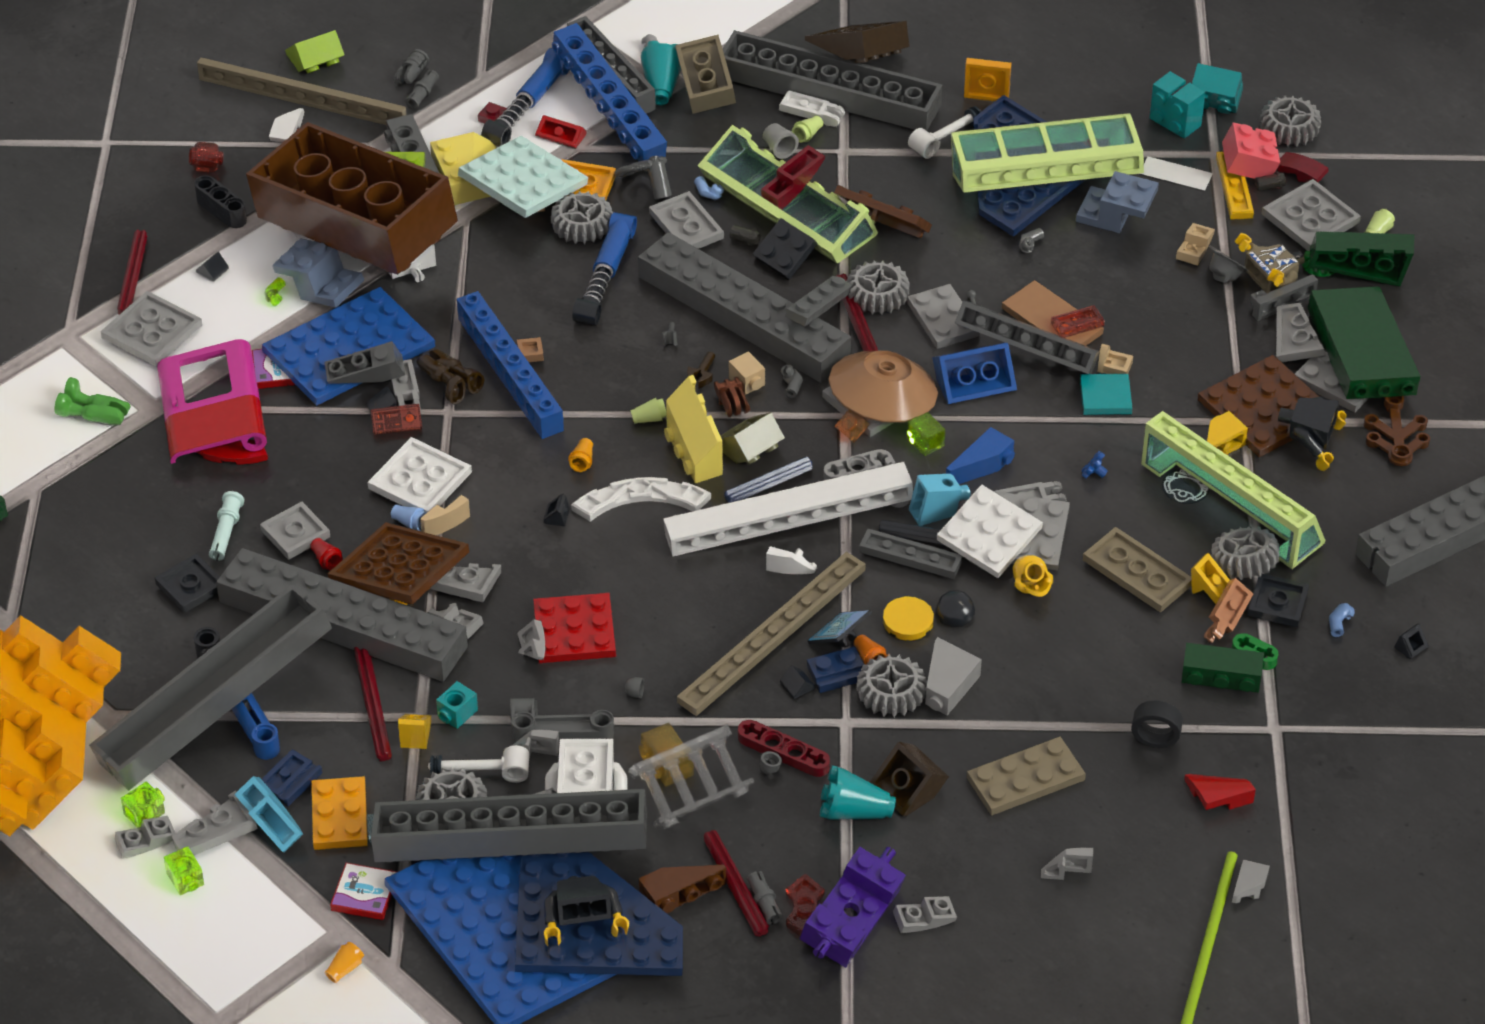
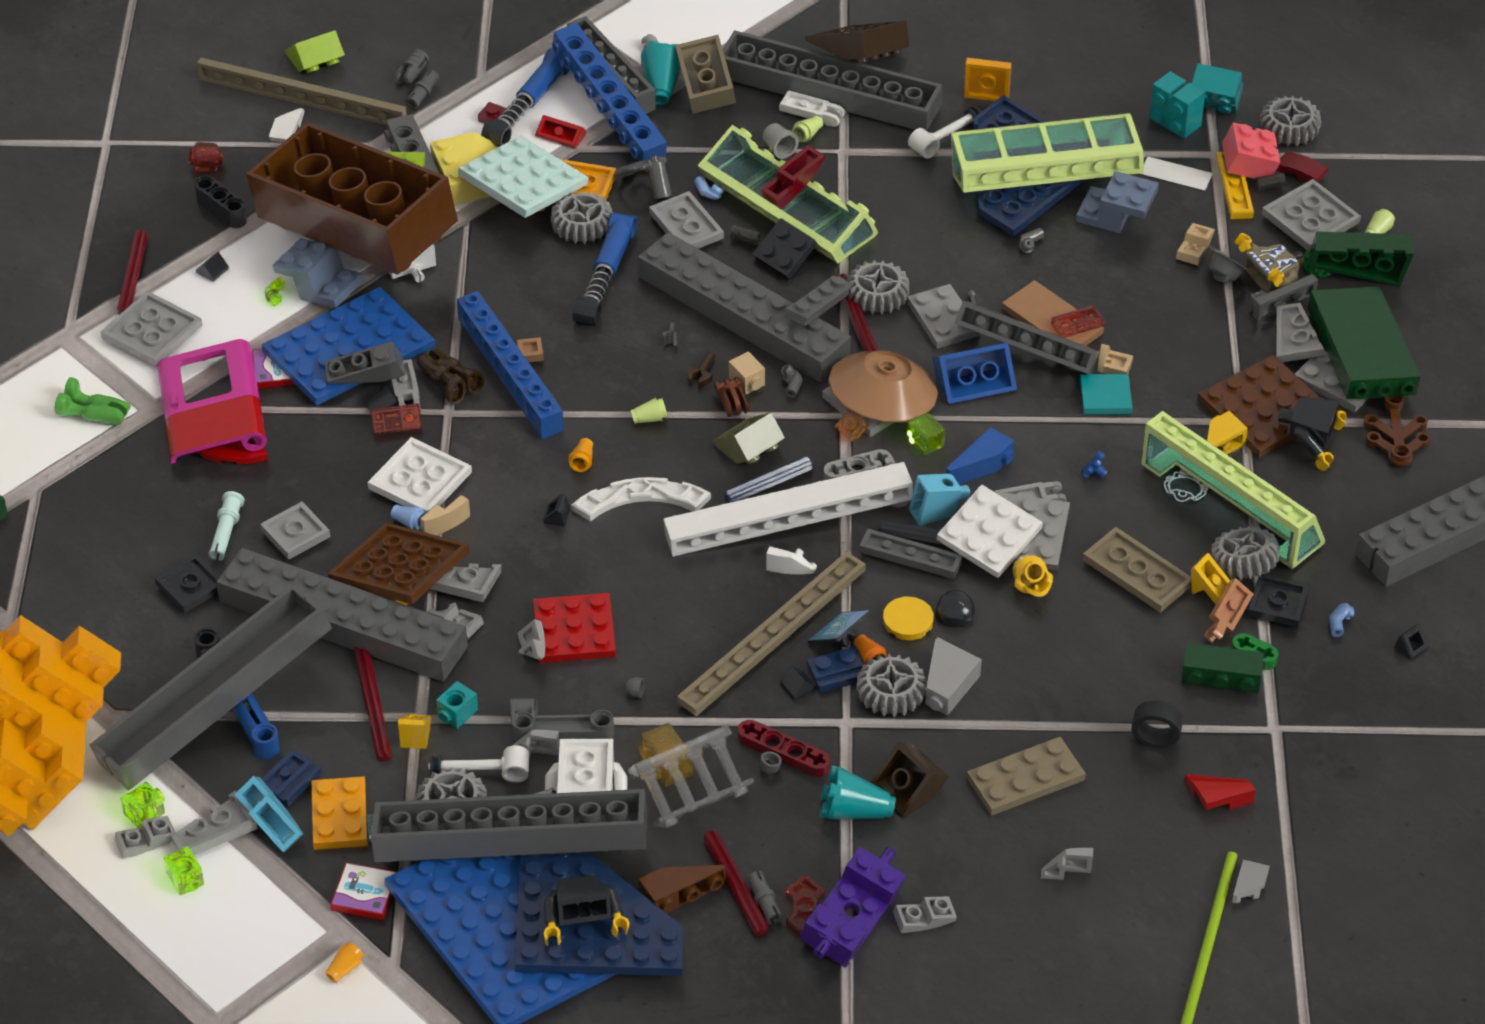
red cone [310,538,343,570] -> none
light yellow wedge [664,375,723,483] -> none
reddish brown container [834,185,932,238] -> none

